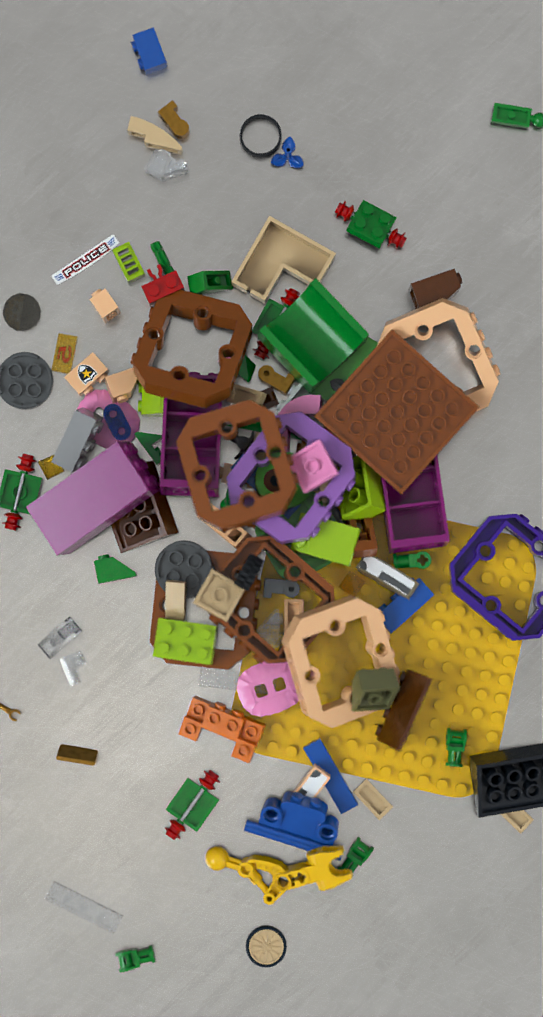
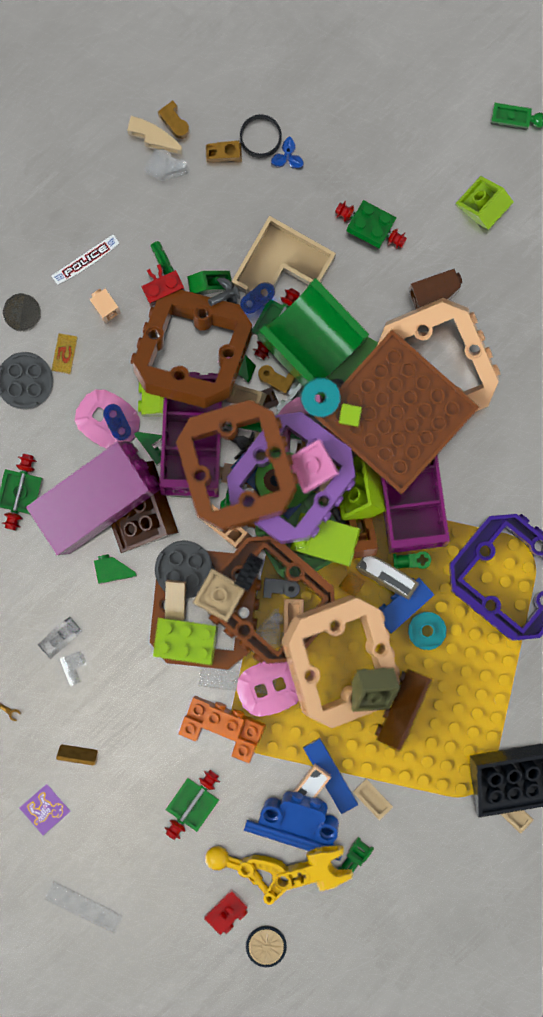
clear yellow slope [38,455,64,480] -> none
light grey brick [51,407,104,472] -> none
light nougat brick [64,352,109,396] -> none
light nougat slope [105,368,139,404] -> none
lime slope [112,242,146,284] -> none
green connector [115,945,156,972] -> none
blue brick [131,27,167,75] -> none
green connector [445,728,467,767] -> none
none -> medium lavender sticker [19,784,70,835]
none -> red brick [204,889,248,935]
none -> pearl gold leg [206,141,242,162]
none -> dark grey plant [208,278,240,306]
none -> clear blue plate [240,282,275,314]
none -> teal tile [301,378,340,417]
none -> lime tile [339,404,362,427]
none -> teal tile [408,612,447,650]
none -> lime slope [456,176,513,230]

